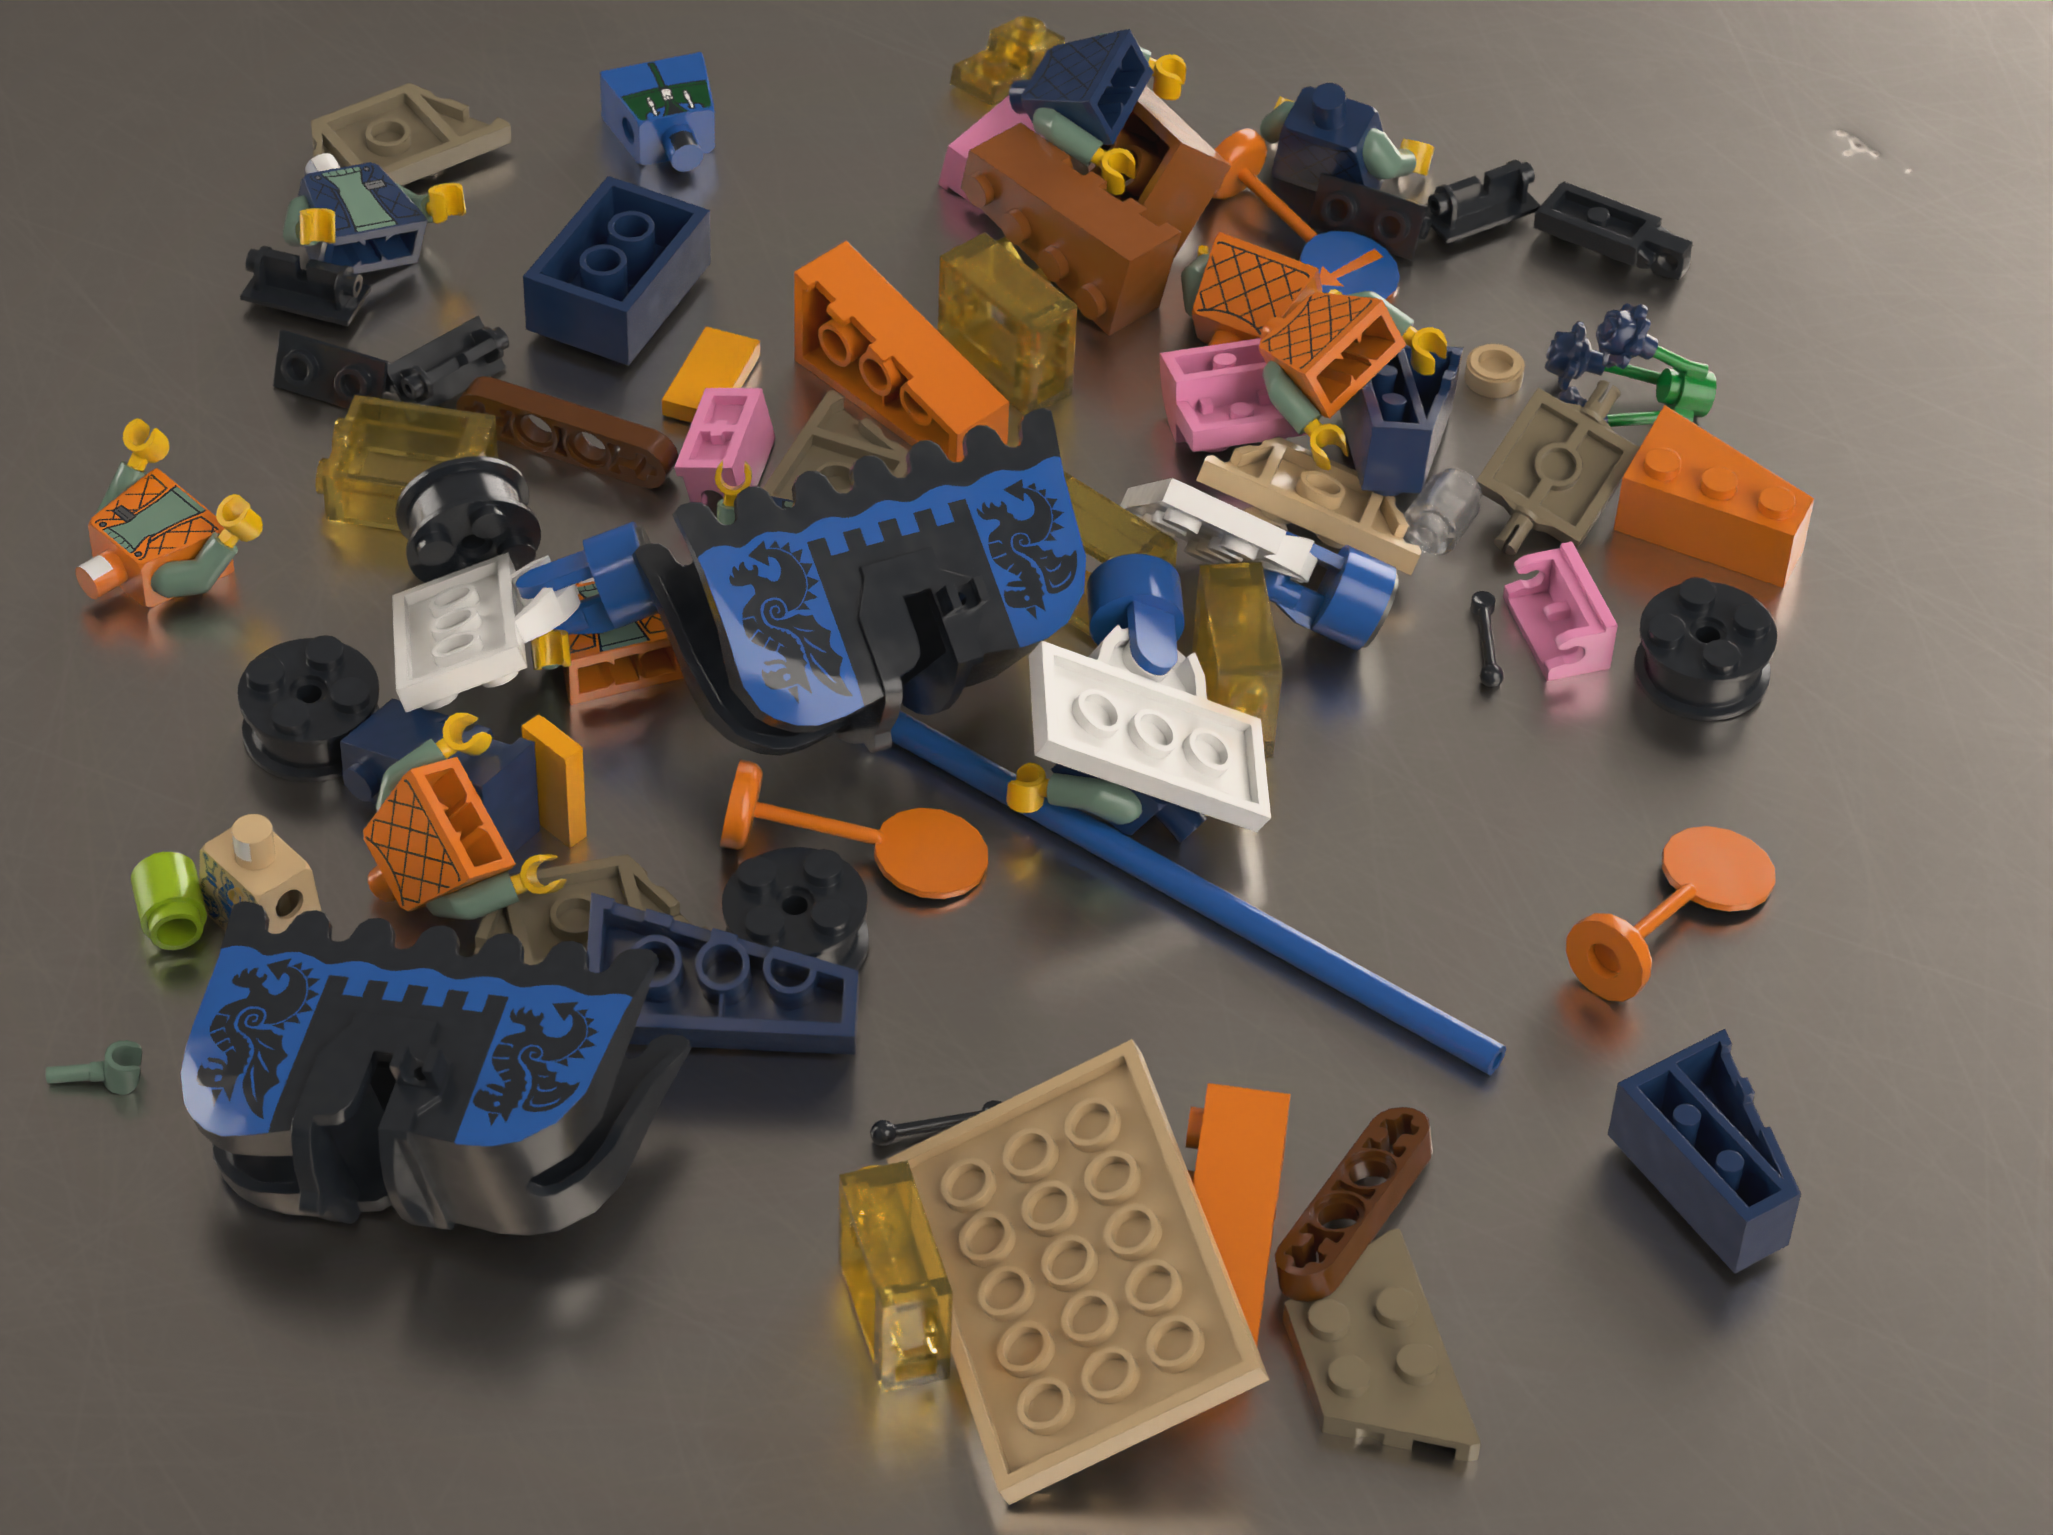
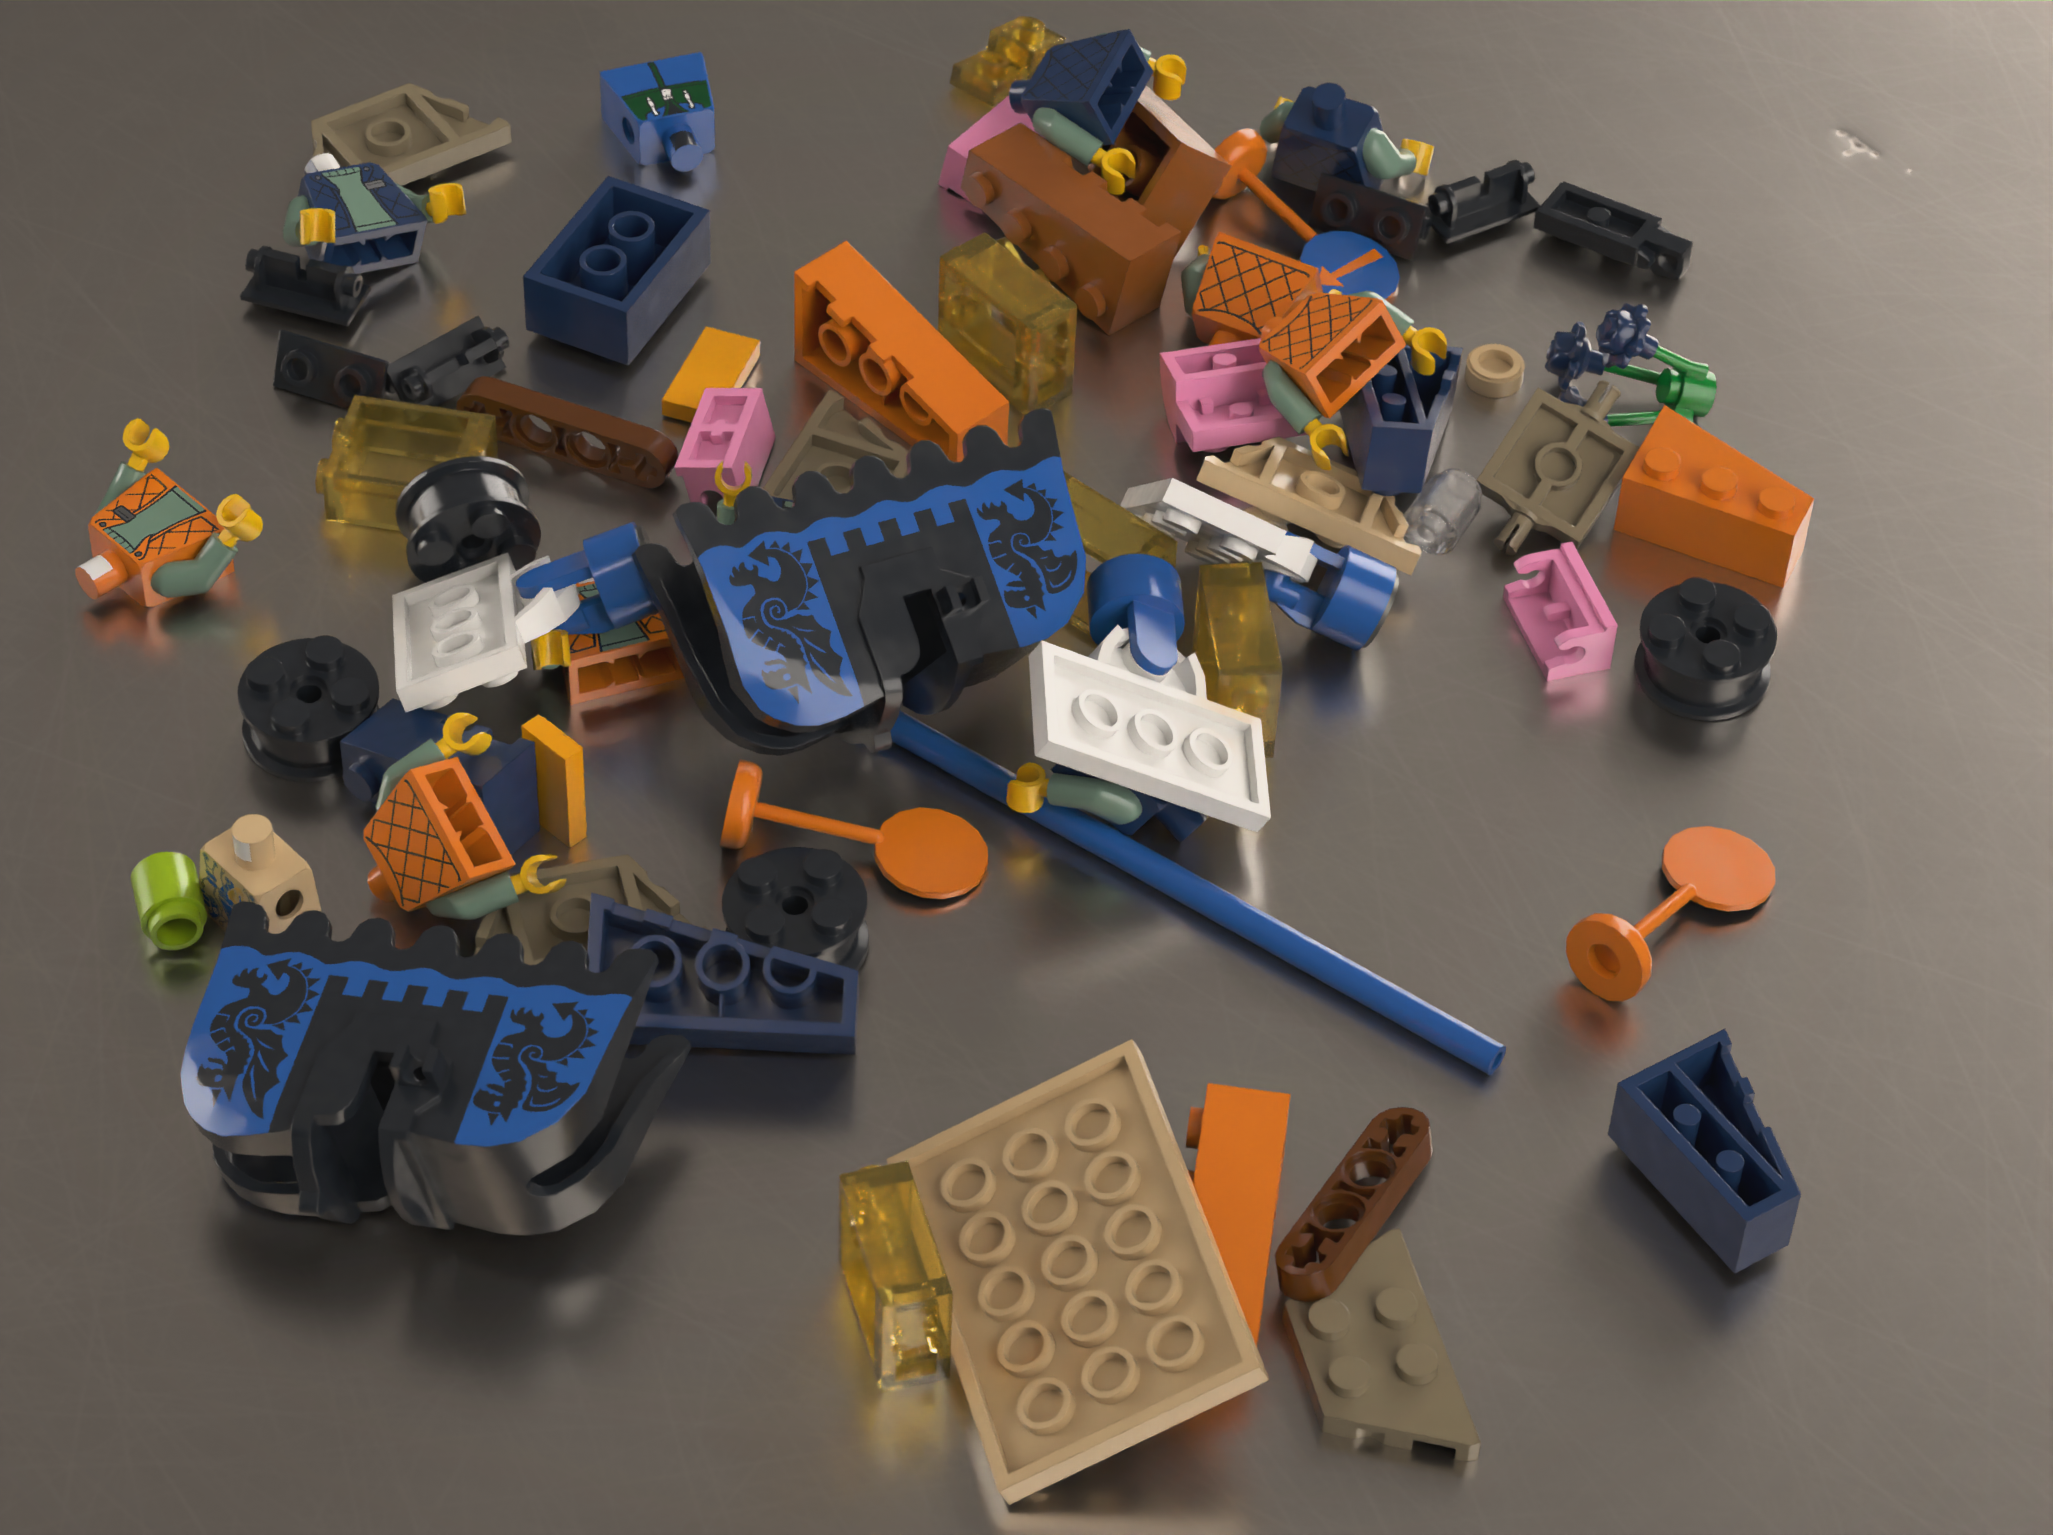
sand green hand [46,1040,142,1095] -> none
black hinge [870,1100,1002,1146] -> none
black hinge [1470,591,1504,688] -> none

